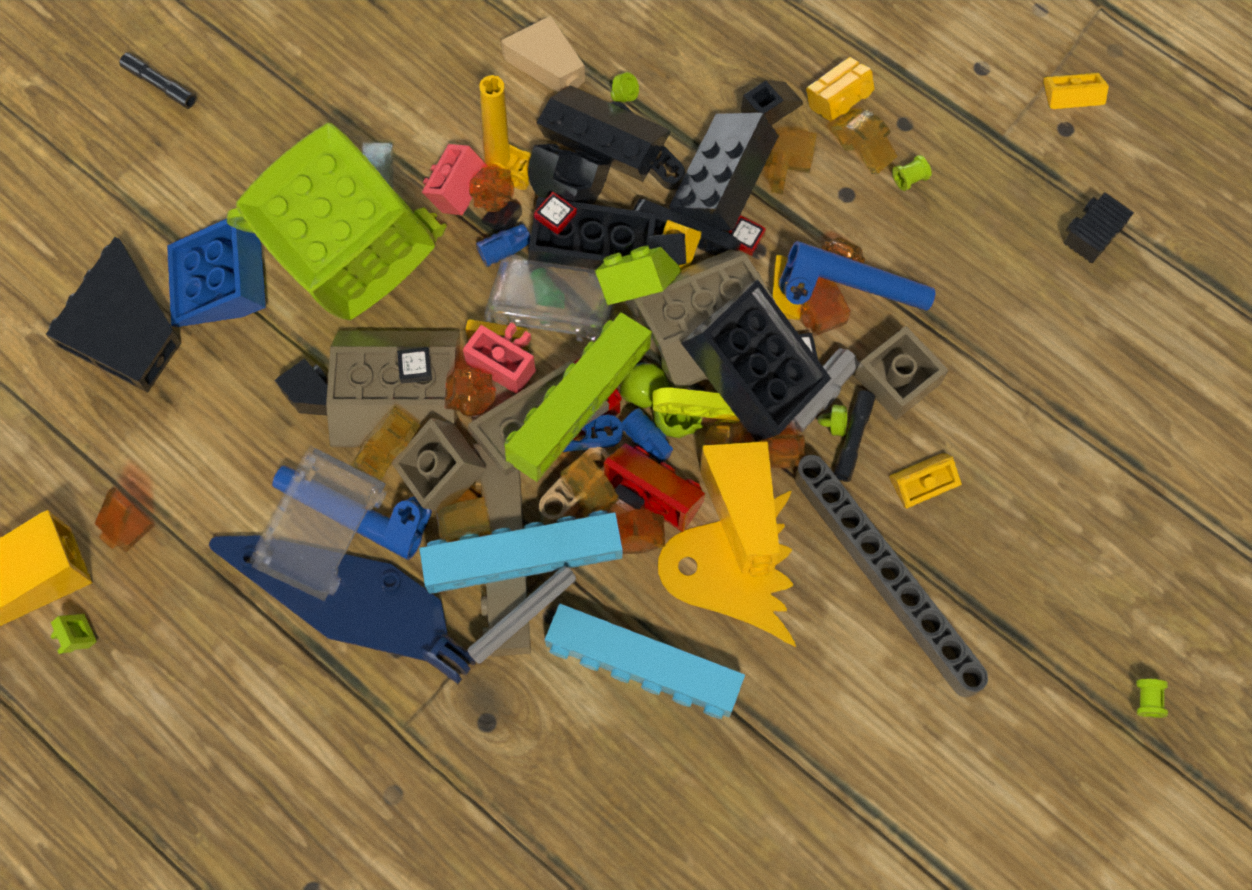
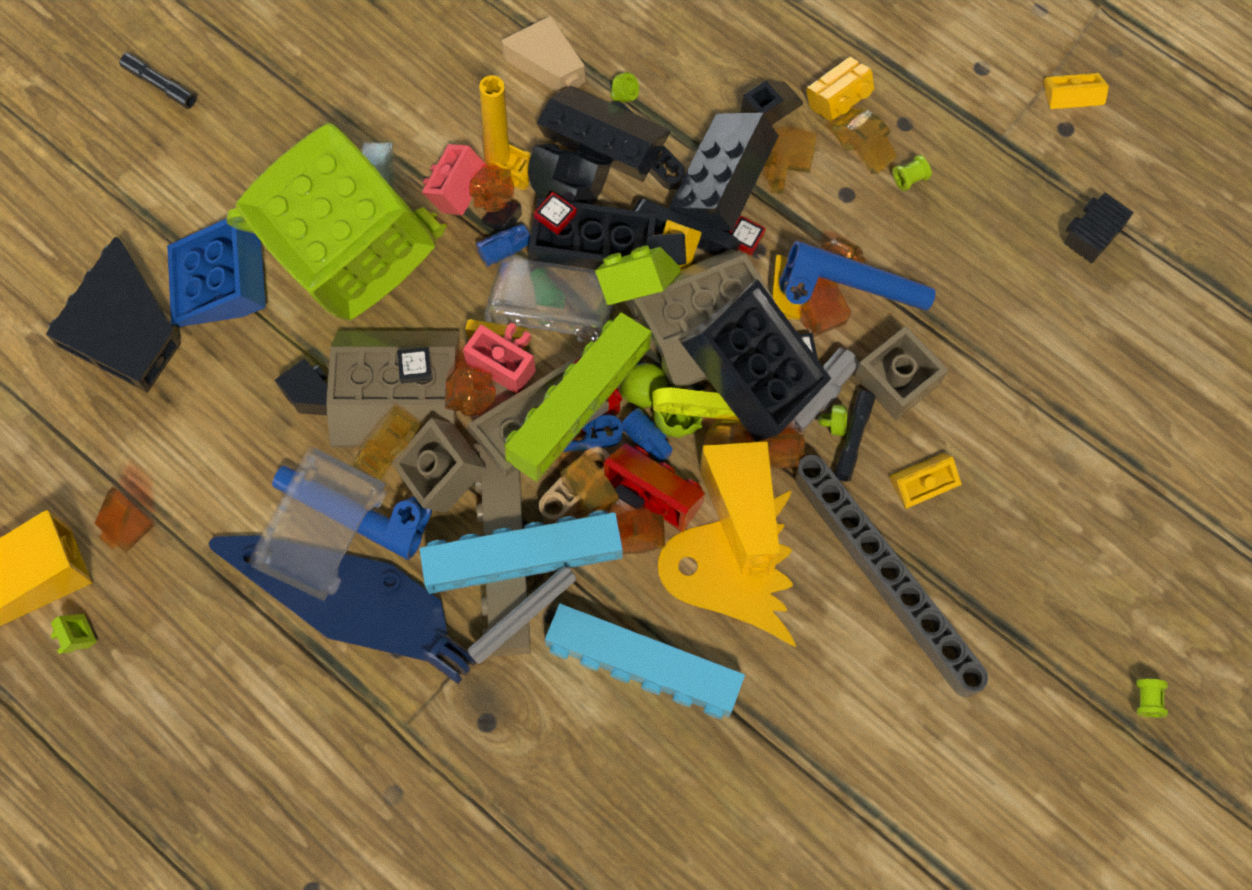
clear yellow brick [436,497,492,543] -> none

